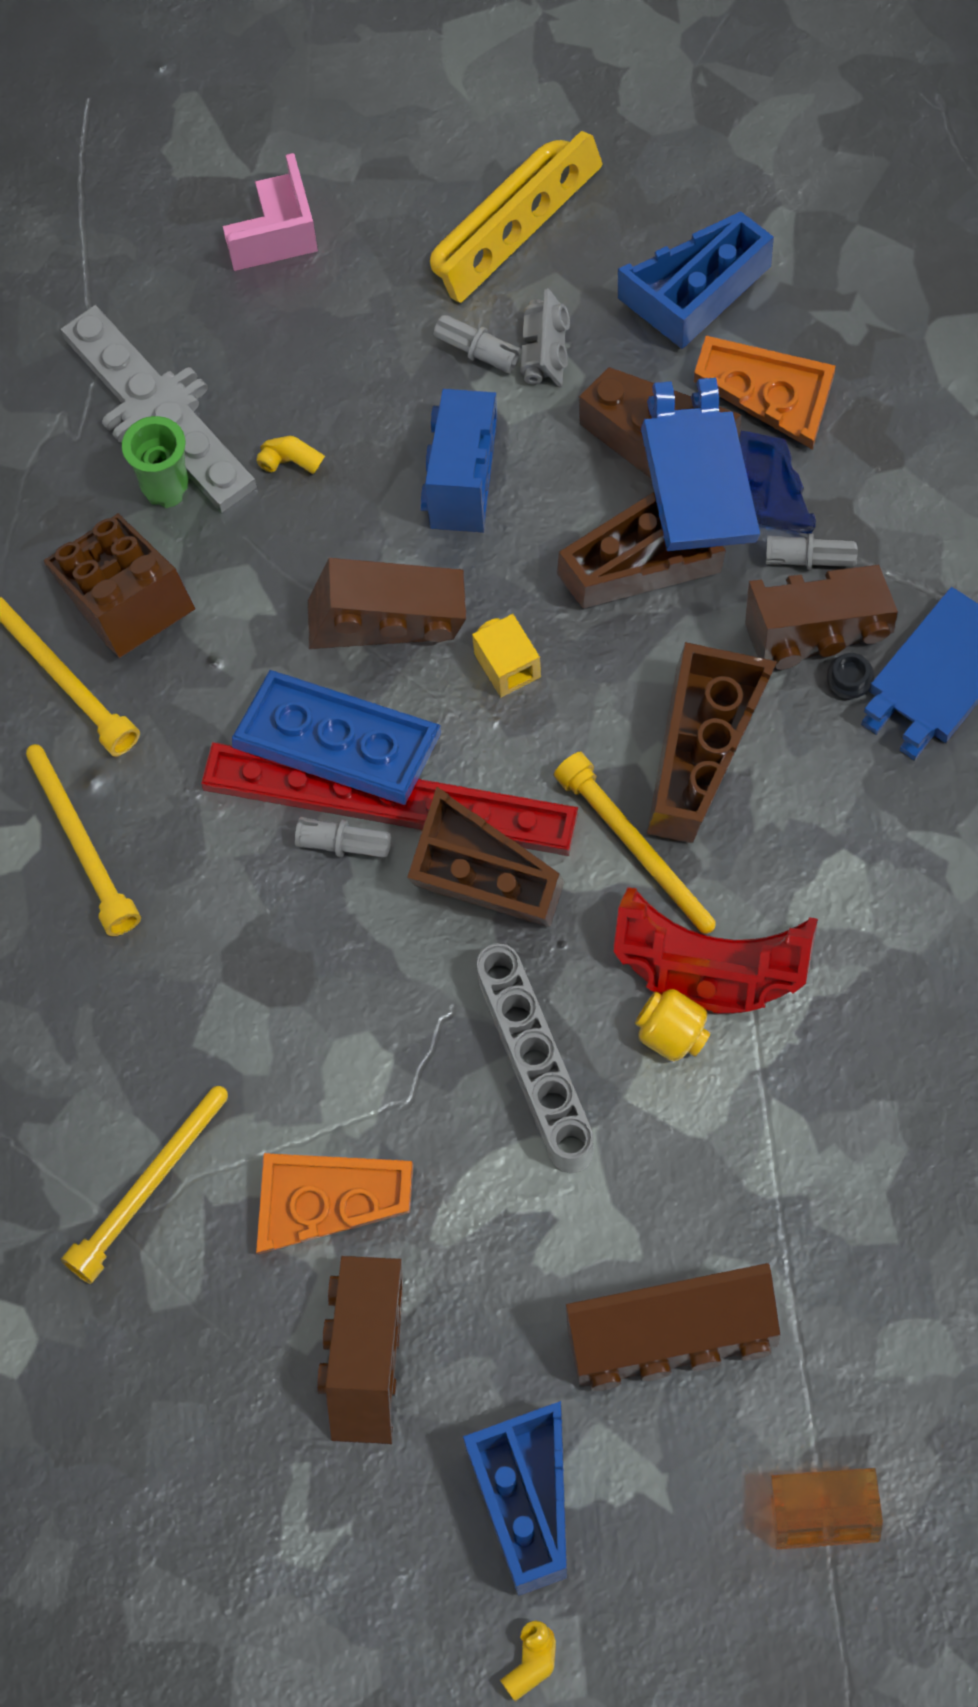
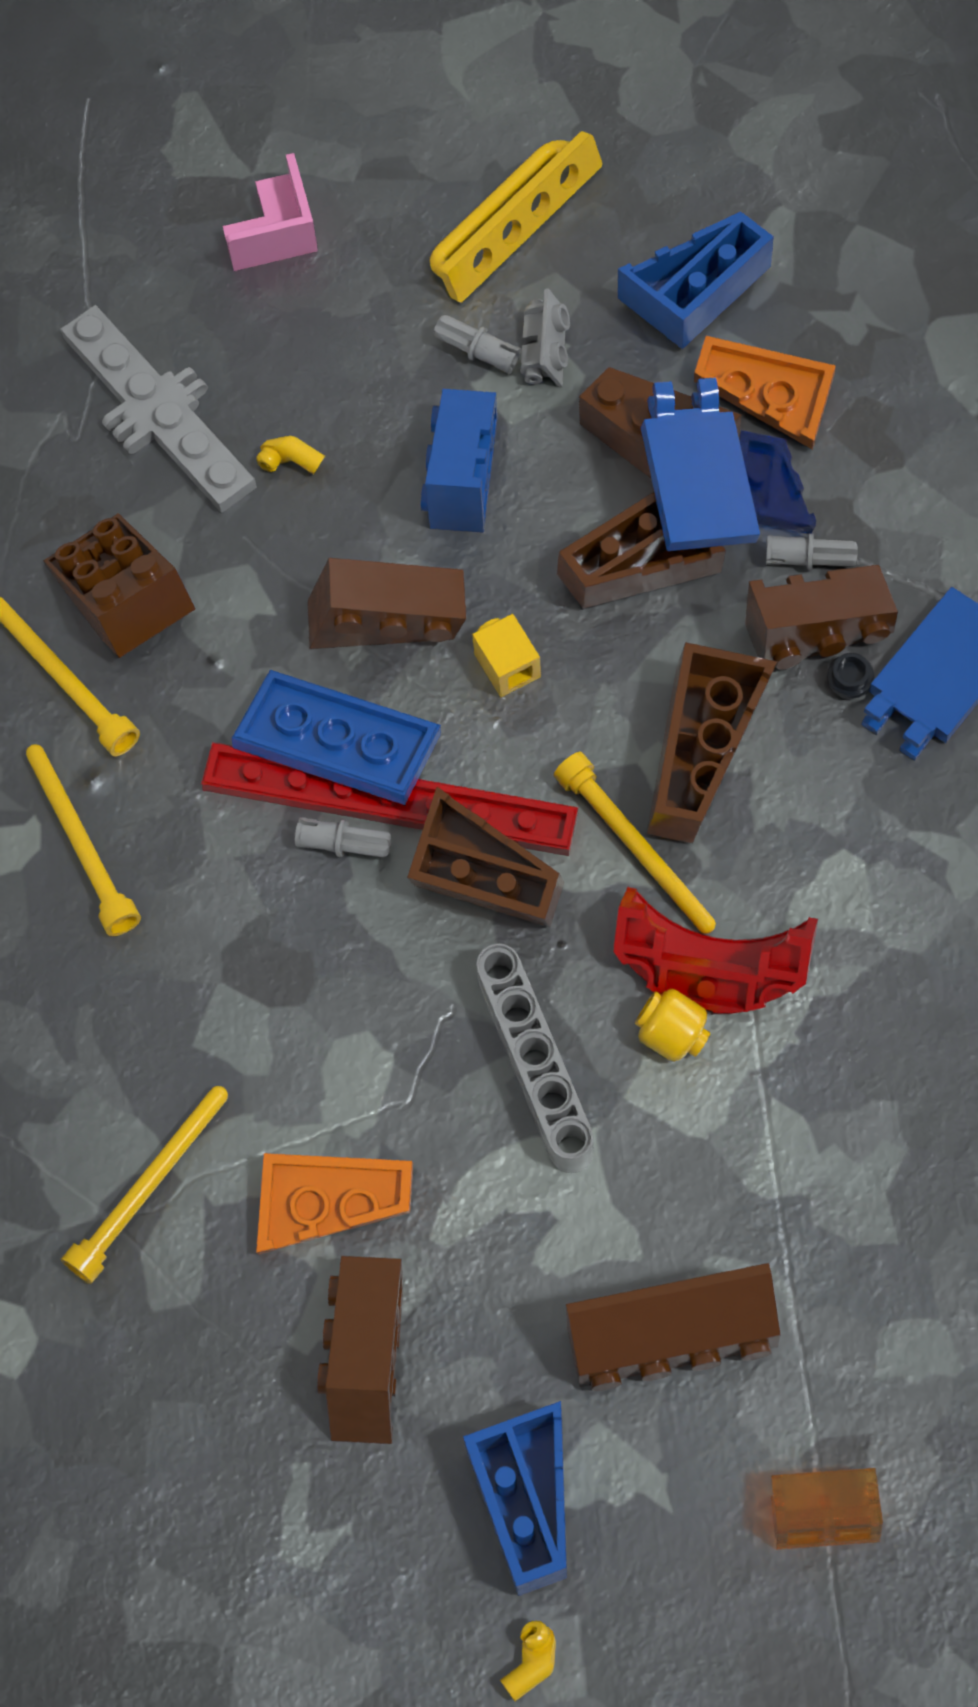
bright green plant [122,416,188,508] -> none

